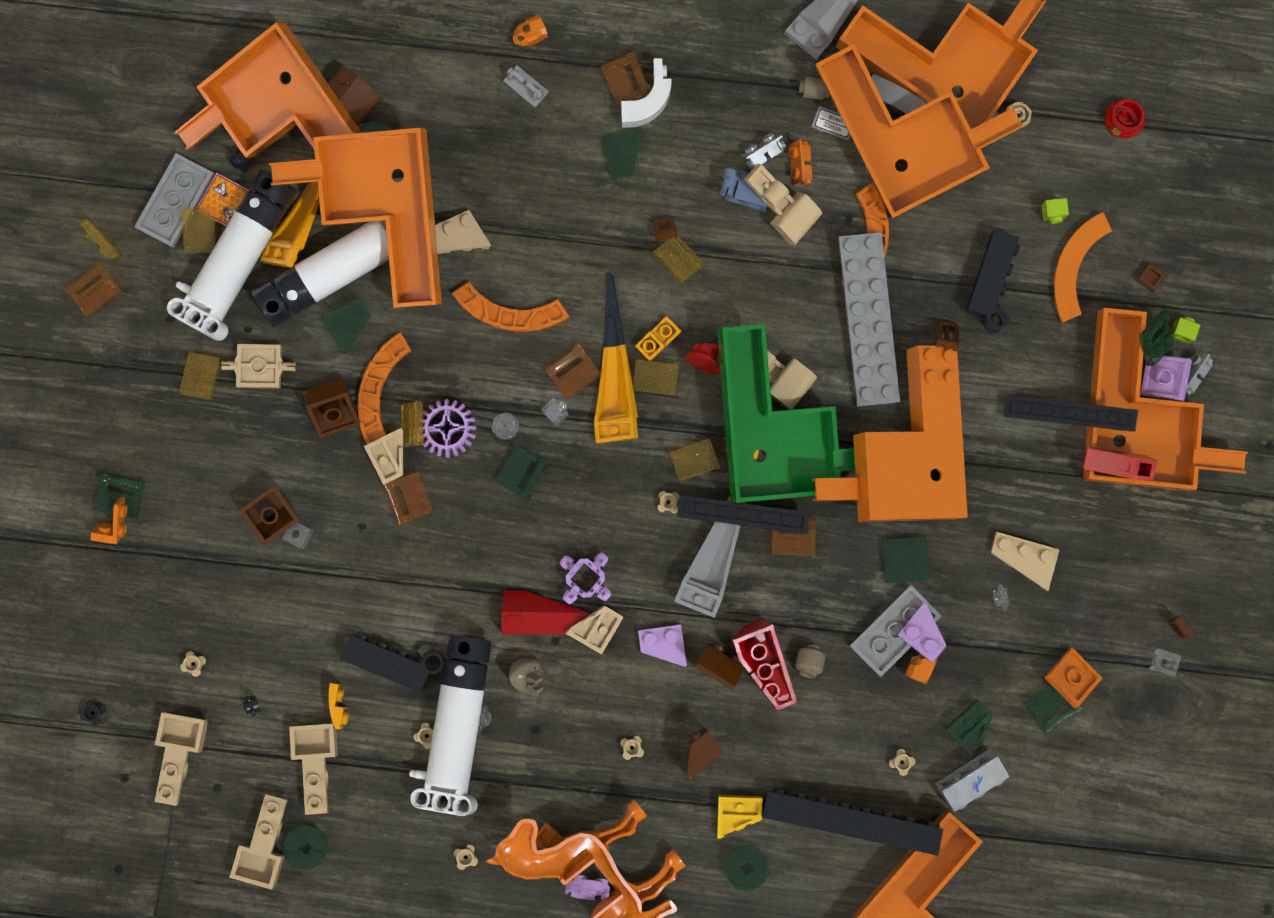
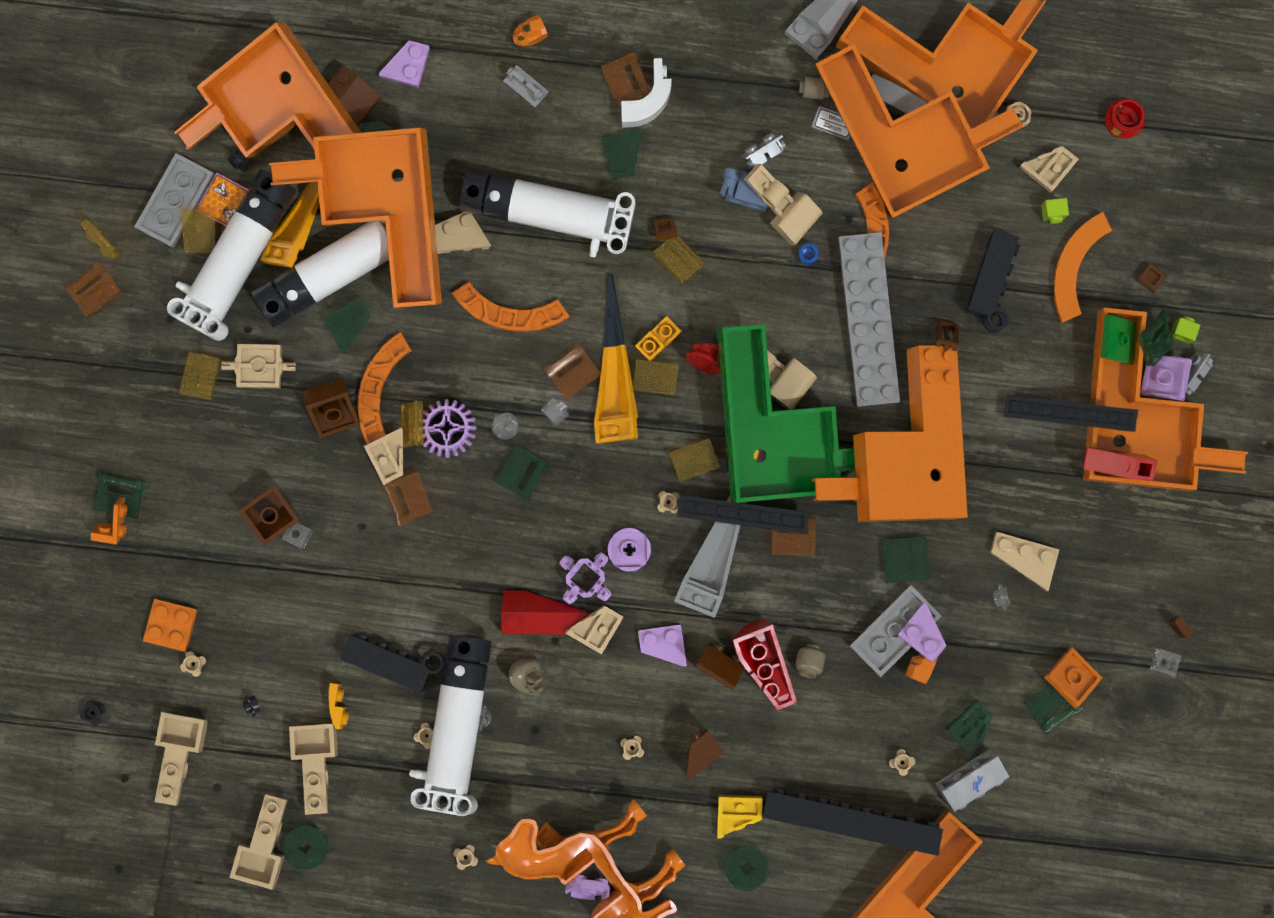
orange hinge [789,139,813,186] -> none
none -> orange plate [143,599,198,652]
none -> lavender wing [379,41,430,88]
none -> white piece [460,169,636,257]
none -> lavender plate [608,528,651,572]
none -> blue tile [798,243,819,265]
none -> tan wing [1019,146,1079,193]
none -> green plate [1101,315,1136,365]

